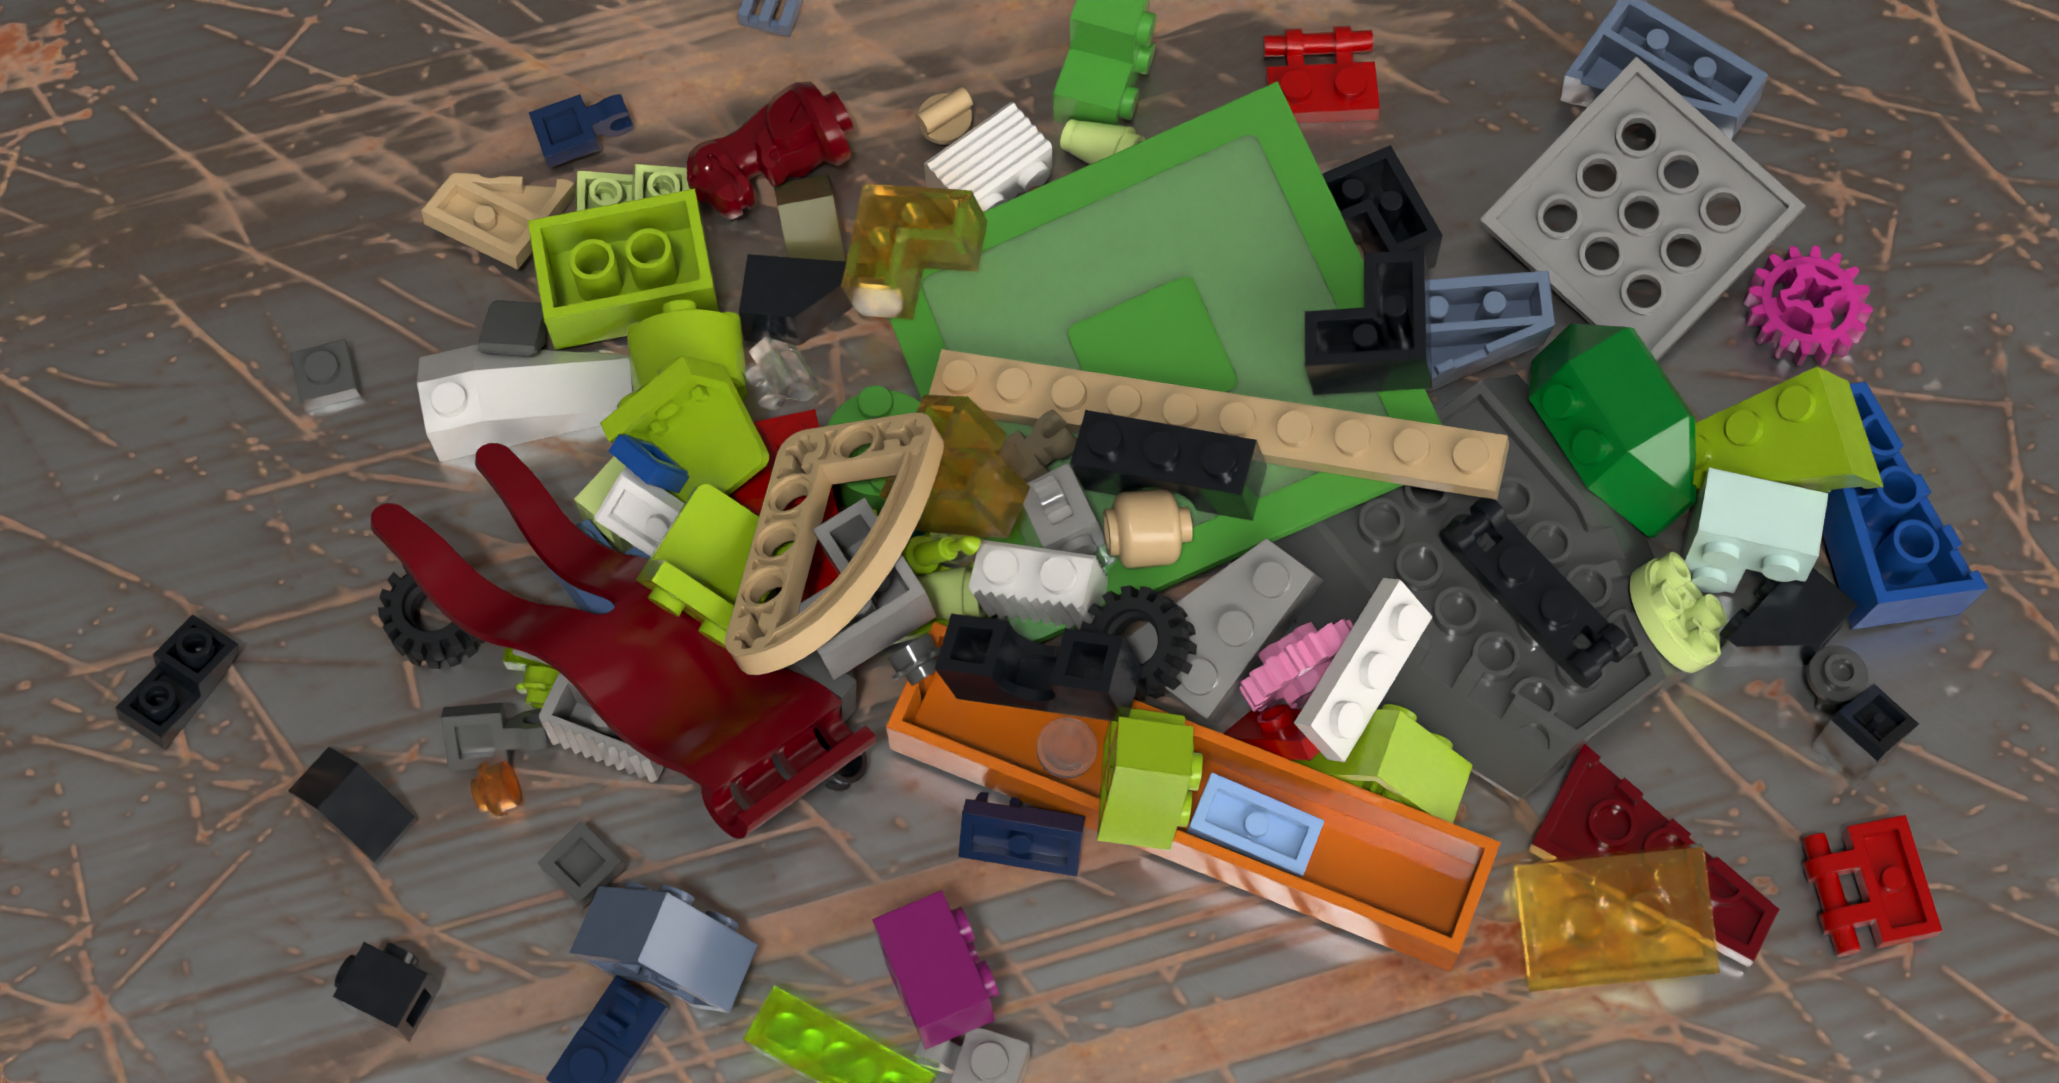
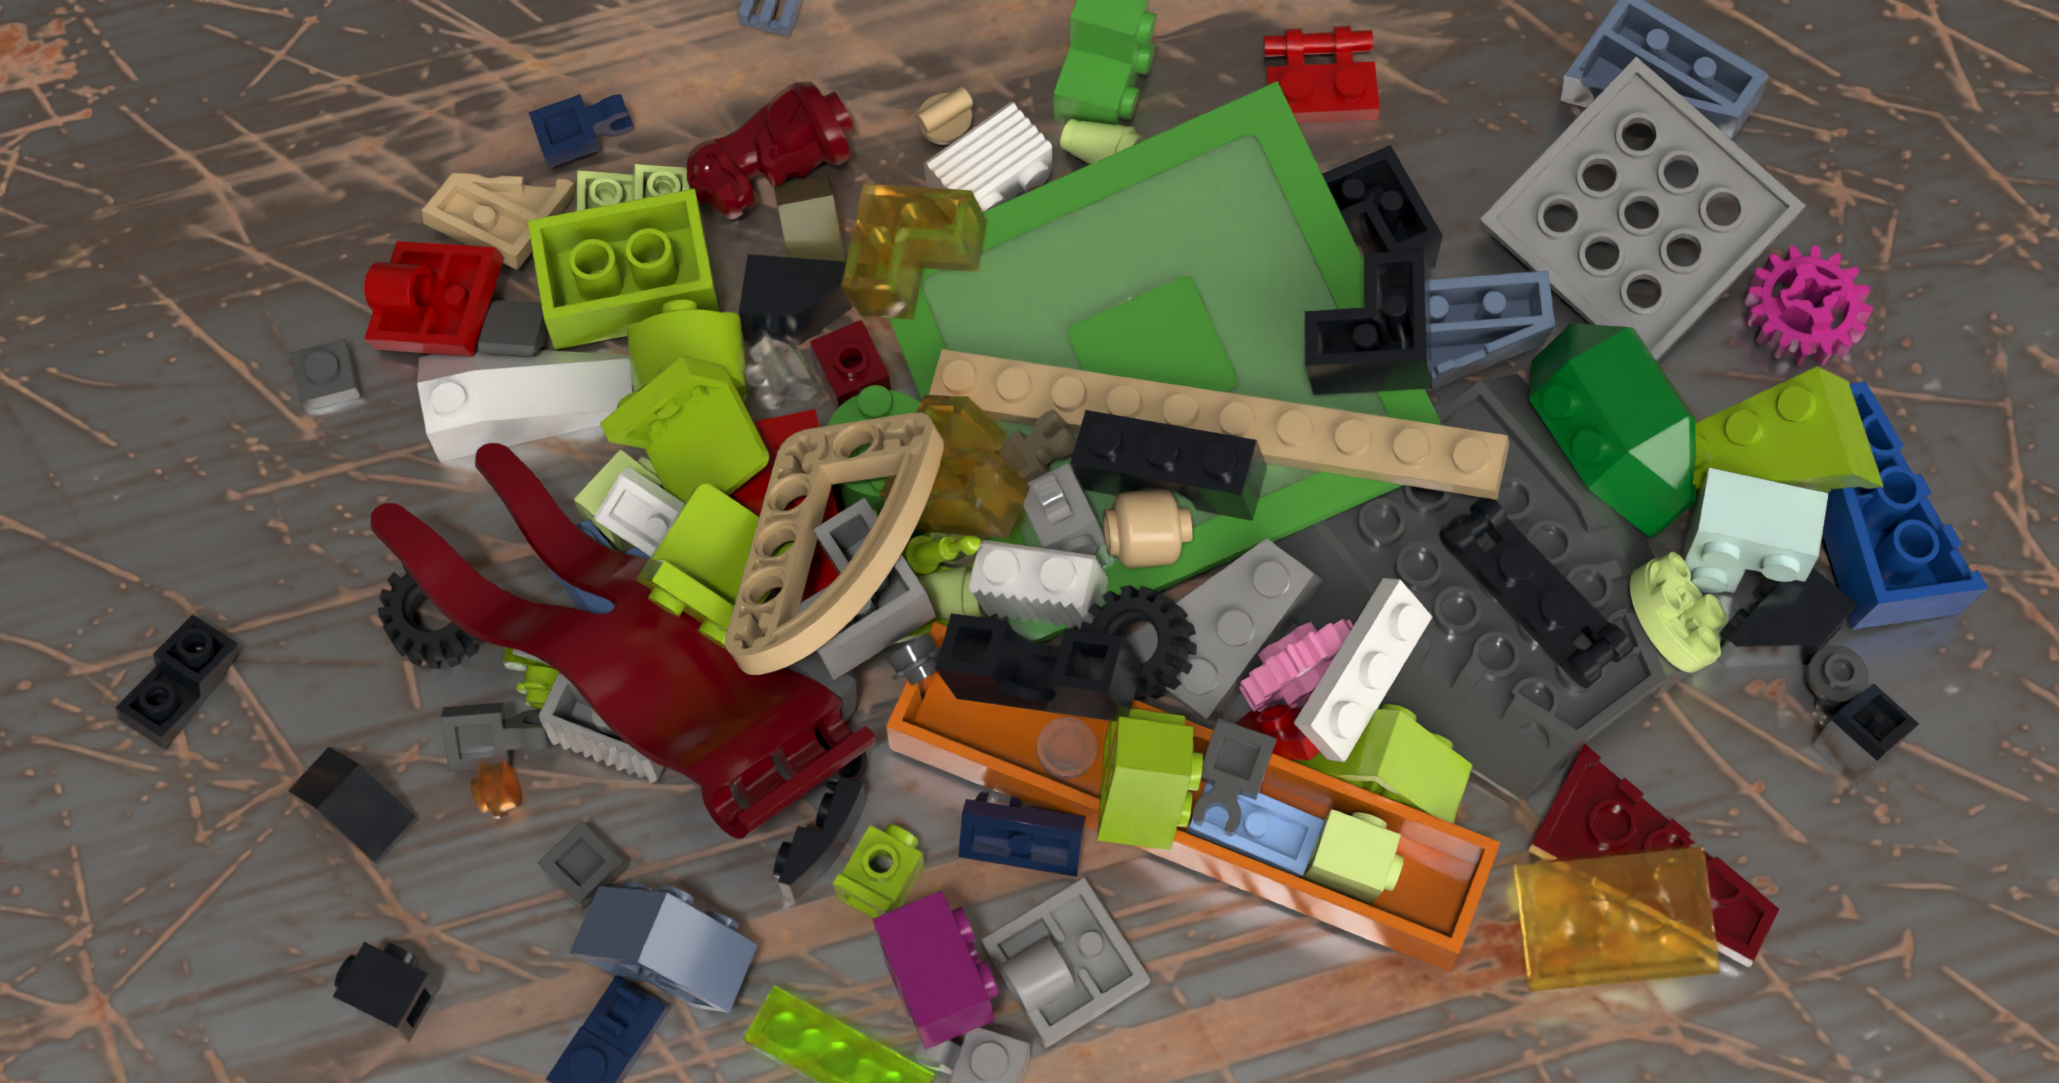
blue tile [608,434,690,493] -> none
red plate [1802,815,1943,957] -> none
none -> red plate [364,241,504,357]
none -> black slope [773,776,867,901]
none -> dark red brick [809,319,891,410]
none -> lime brick [833,824,925,919]
none -> light grey plate [980,877,1150,1048]
none -> dark grey plate [1194,718,1277,837]
none -> yellowish green brick [1302,809,1404,905]

